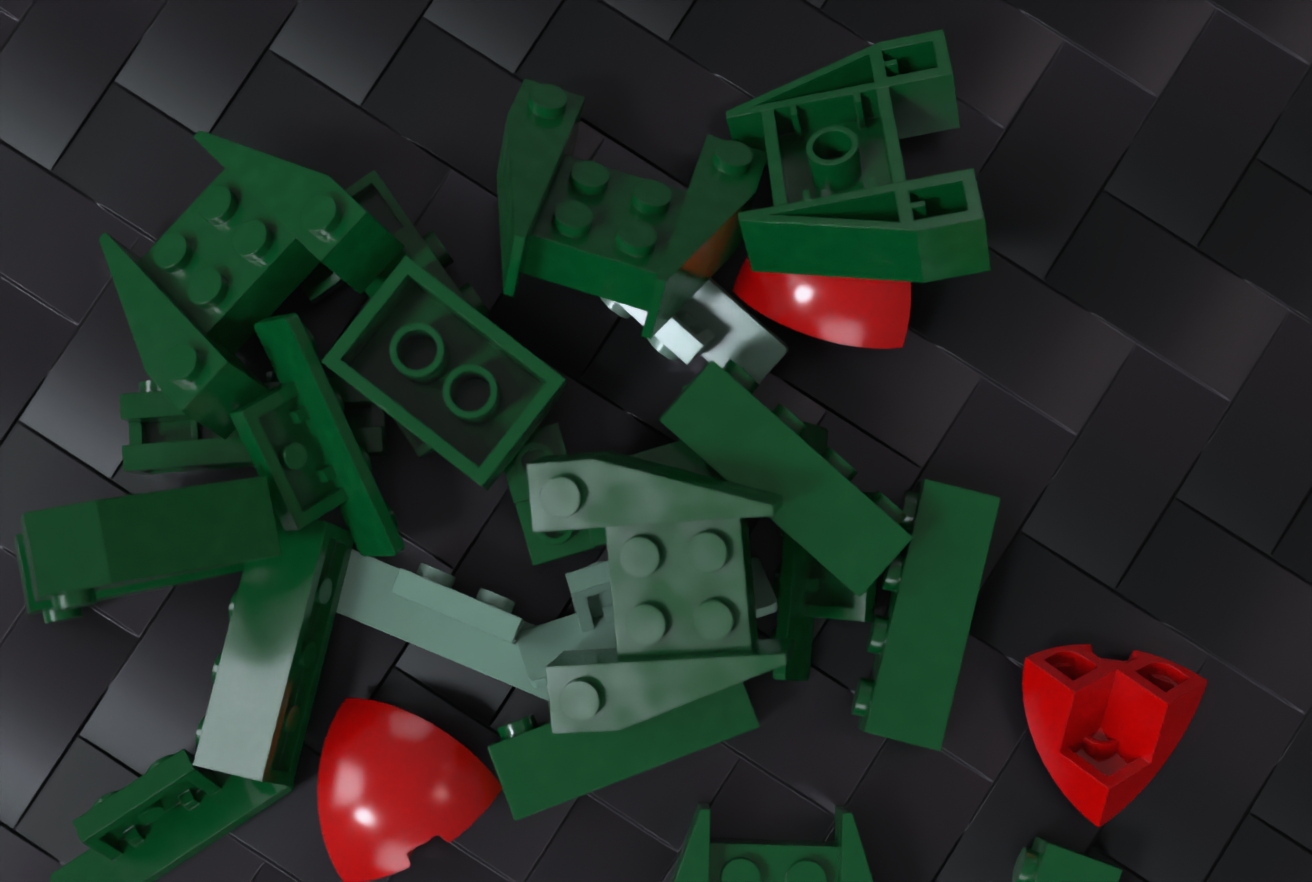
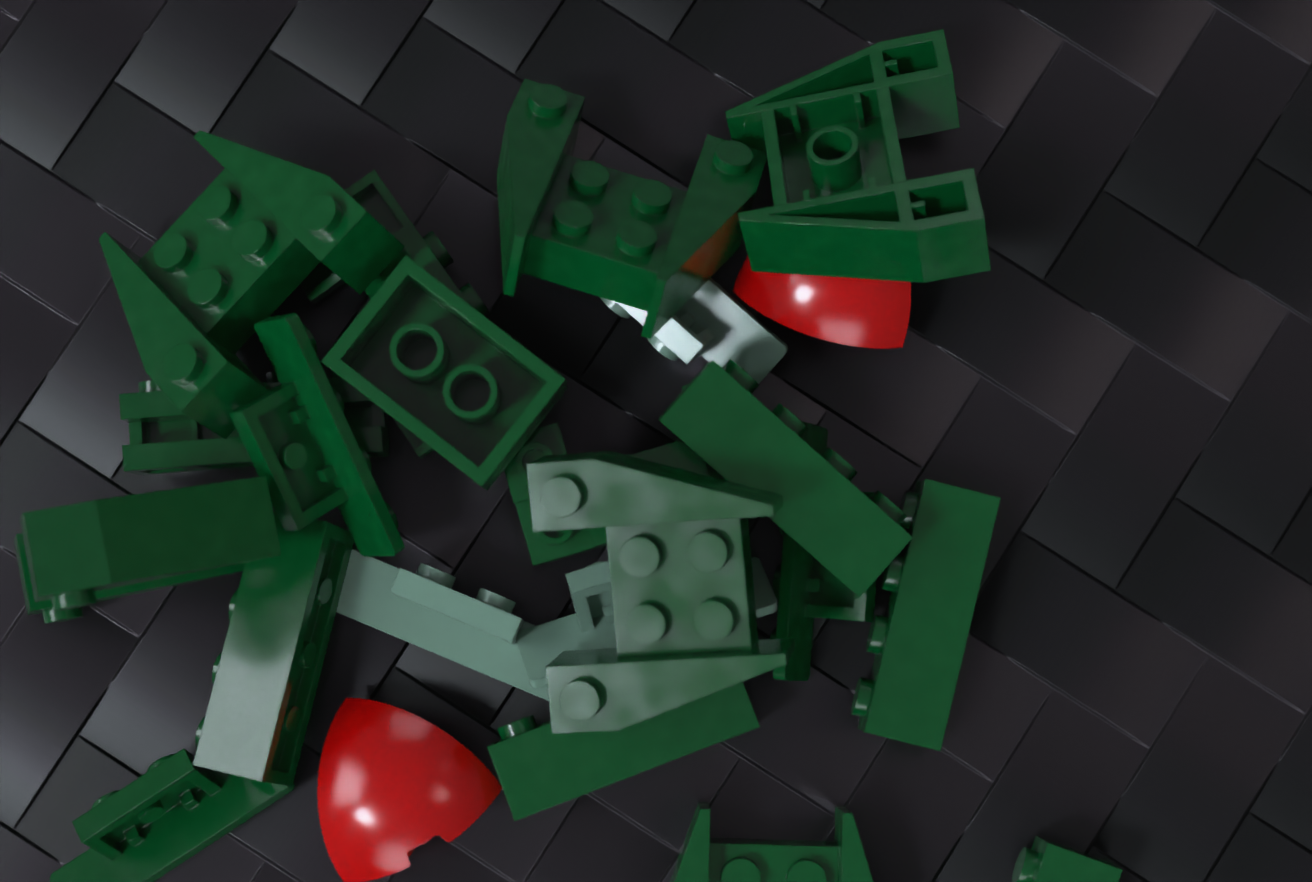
red brick [1022,644,1208,828] -> none

